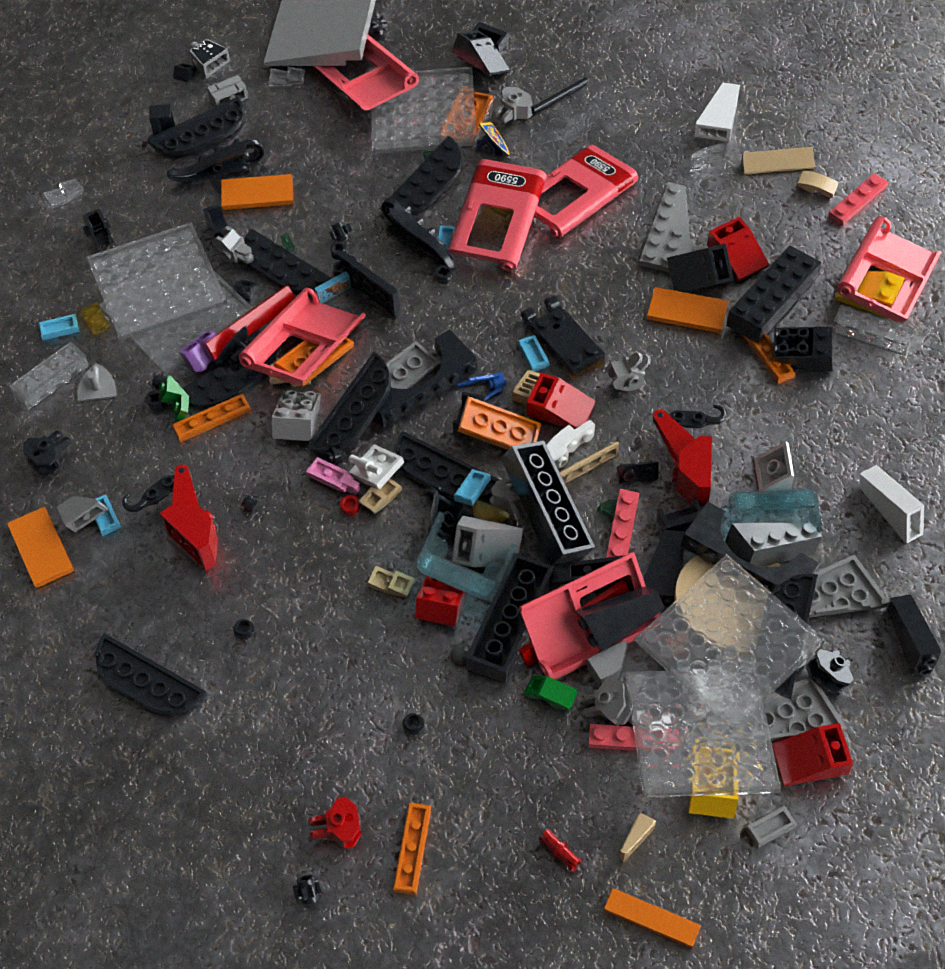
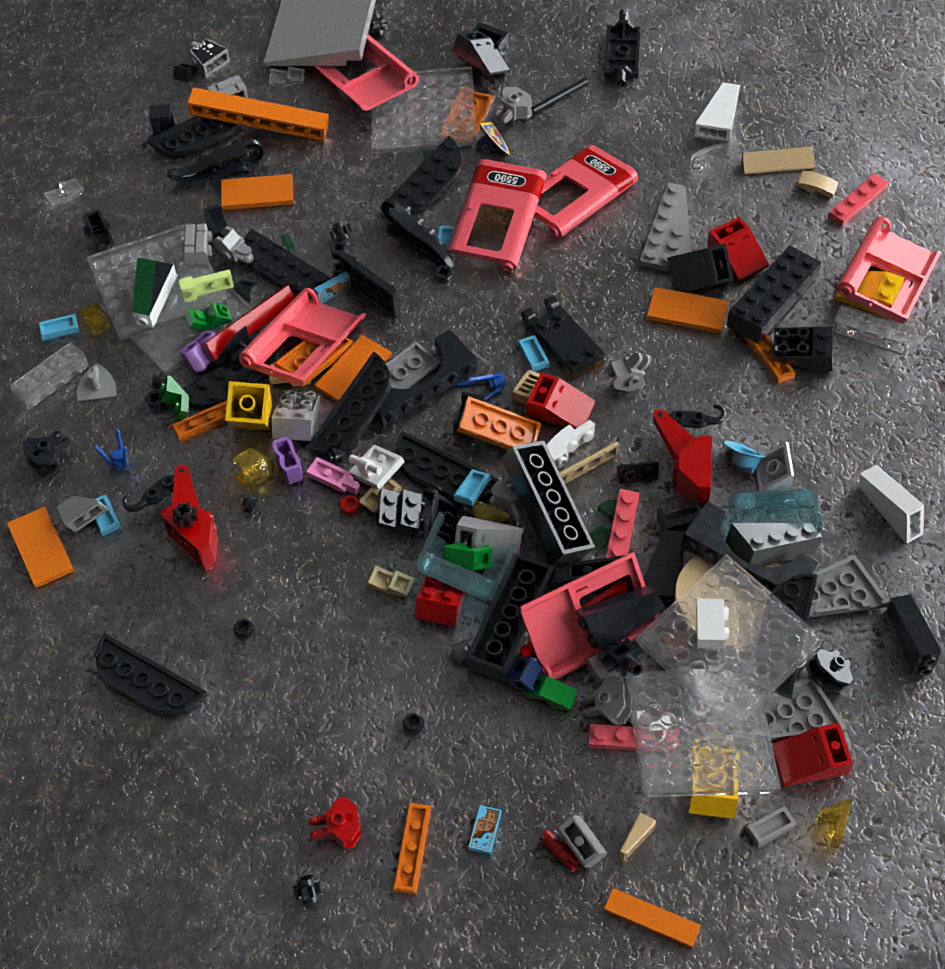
none -> blue plant [94,429,129,469]
none -> slope [132,258,177,328]
none -> black gear [172,502,198,529]
none -> yellowish green plate [179,270,234,302]
none -> light grey brick [183,224,212,265]
none -> green slope [185,302,232,331]
none -> orange brick [188,87,329,141]
none -> yellow slope [225,381,273,431]
none -> clear yellow piece [232,448,275,487]
none -> medium lavender brick [273,436,303,485]
none -> orange tile [315,335,392,402]
none -> plate [376,488,425,536]
none -> green slope [442,542,492,571]
none -> tile [468,805,502,855]
none -> dark blue brick [506,656,542,692]
none -> light grey brick [557,815,608,868]
none -> clear green tile [589,522,609,551]
none -> black piece [597,637,643,677]
none -> black plate [604,9,640,87]
none -> white brick [696,598,729,649]
none -> medium azure piece [724,441,766,474]
none -> clear yellow slope [817,798,852,849]

